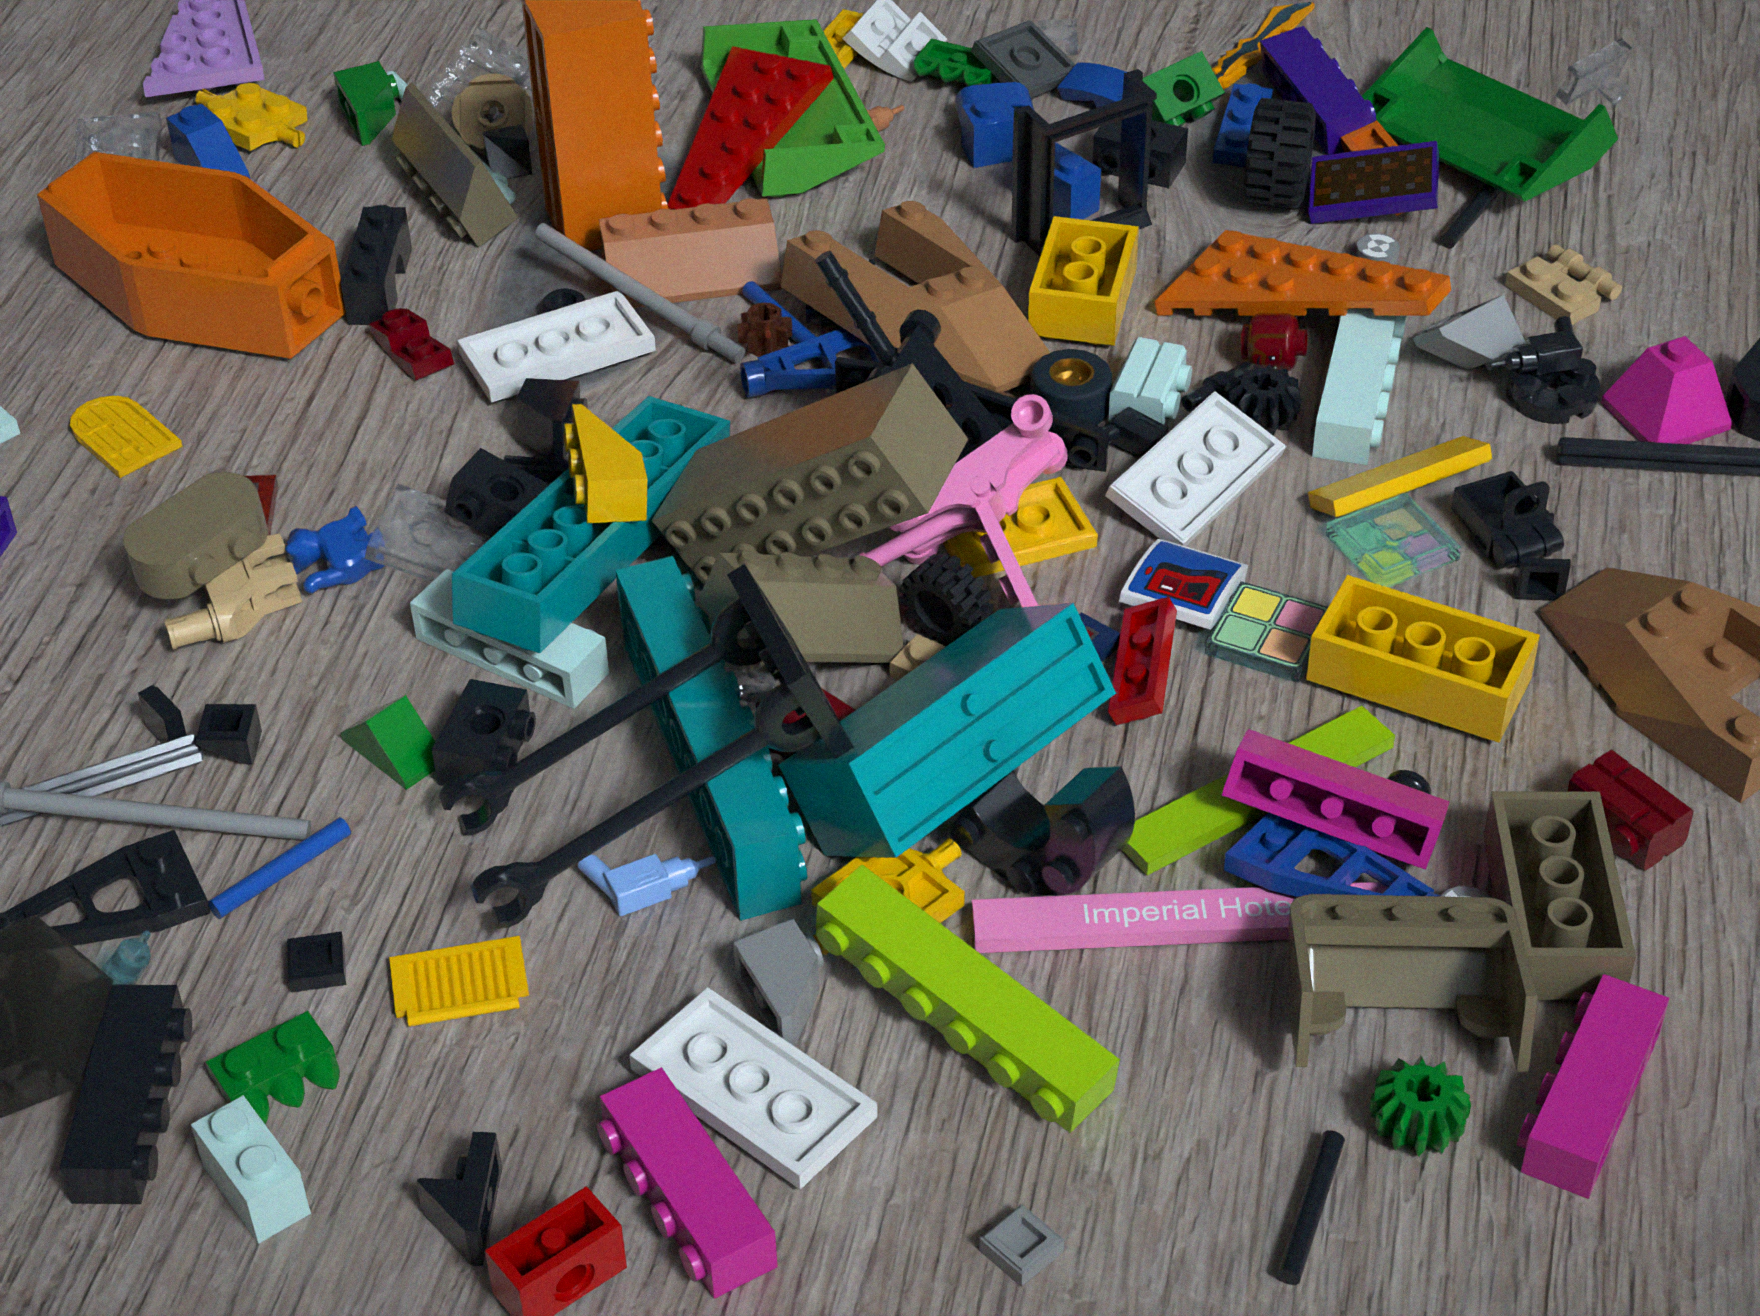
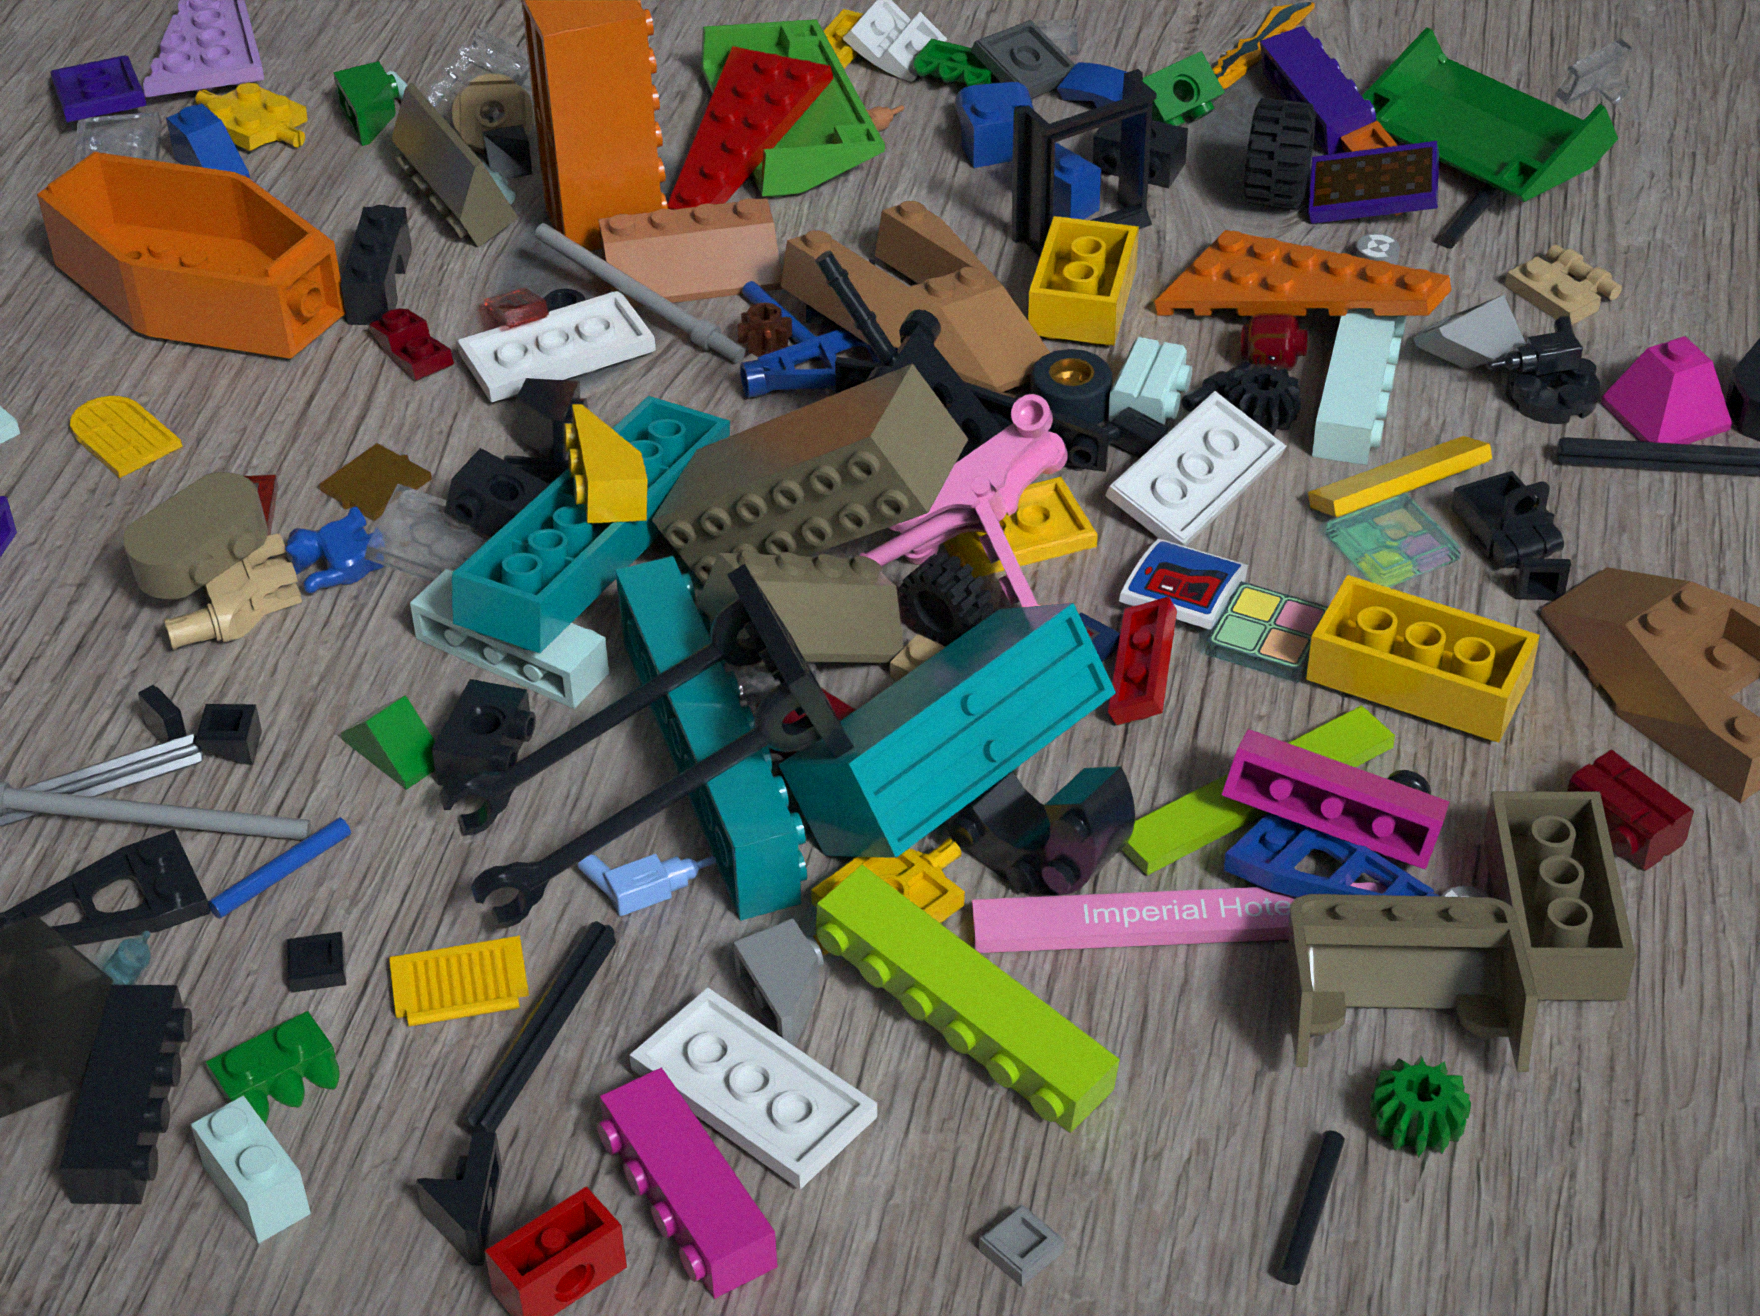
blue plate [1213,84,1273,167] -> none
dark pink brick [1517,974,1670,1199] -> none
none -> dark purple tile [50,55,147,122]
none -> pearl gold piece [319,443,432,521]
none -> black axle [463,921,616,1137]
none -> clear red tile [484,287,549,328]

